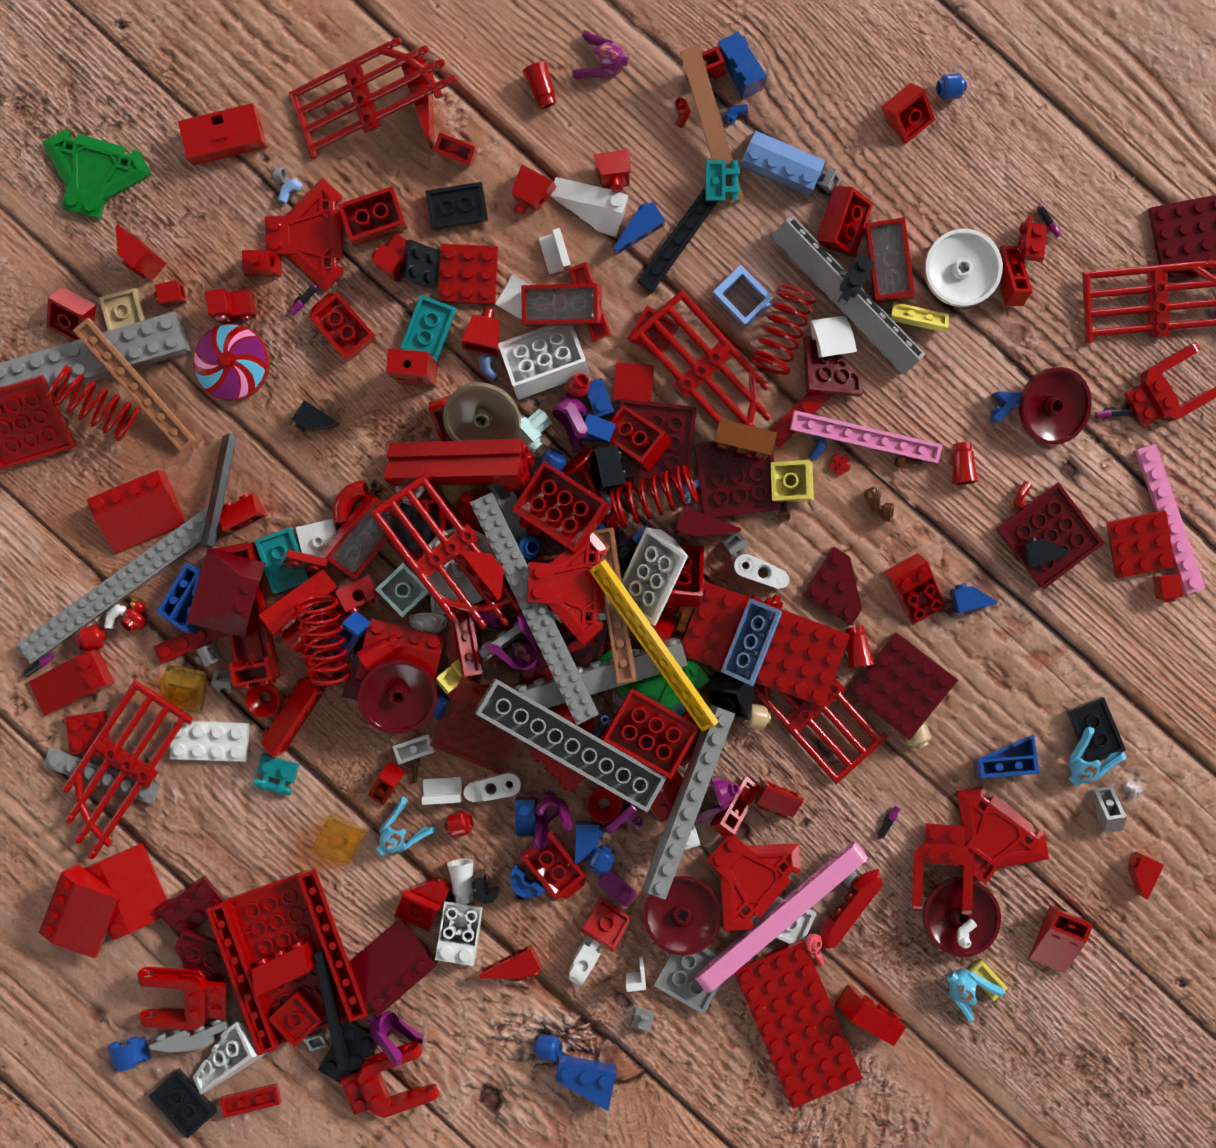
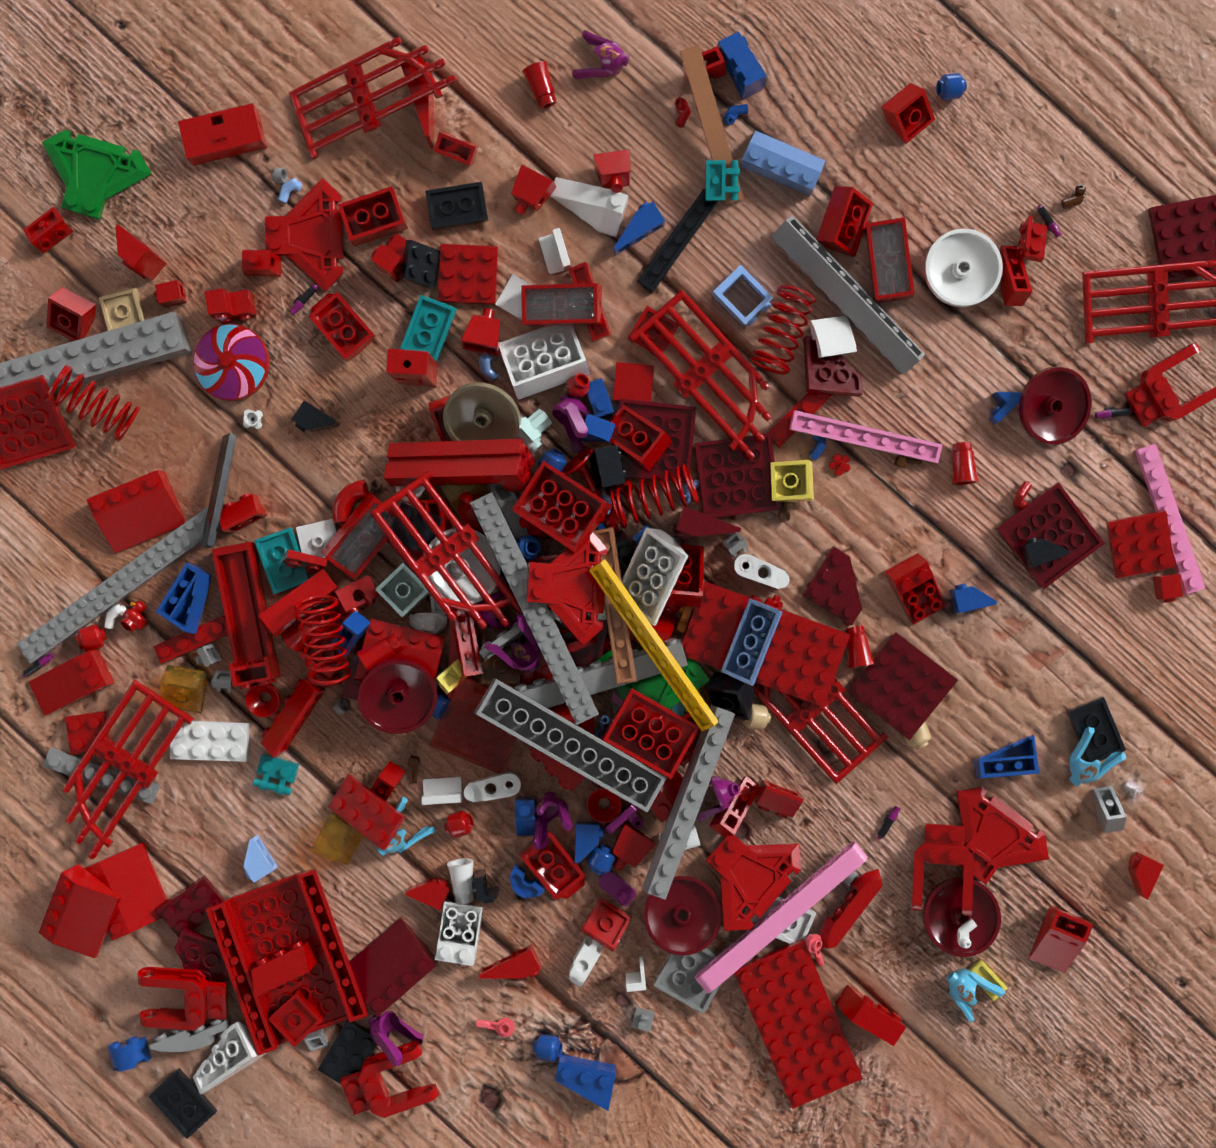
nougat tile [72,318,196,452] -> none
dark red slope [186,547,266,638] -> none
red plate [219,1083,282,1118] -> none
black tile [314,948,349,1069] -> none
white slope [392,734,435,765] -> none
red tile [394,890,440,931] -> none
red slope [458,550,504,601] -> none
dark orange brick [713,419,777,459] -> none
light grey tile [817,167,842,195] -> none
black hinge [837,253,875,305] -> none
reddish brown arm [864,486,894,522] -> none
light yellow plate [890,302,949,333] -> none
none -> red bracket [23,207,73,254]
none -> white plate [243,409,263,429]
none -> light blue slope [243,834,278,883]
none -> red plate [328,774,406,850]
none -> light grey hinge [333,698,350,715]
none -> coral plate [476,1017,515,1037]
none -> red torso [612,822,656,871]
none -> reddish brown arm [1061,184,1087,209]

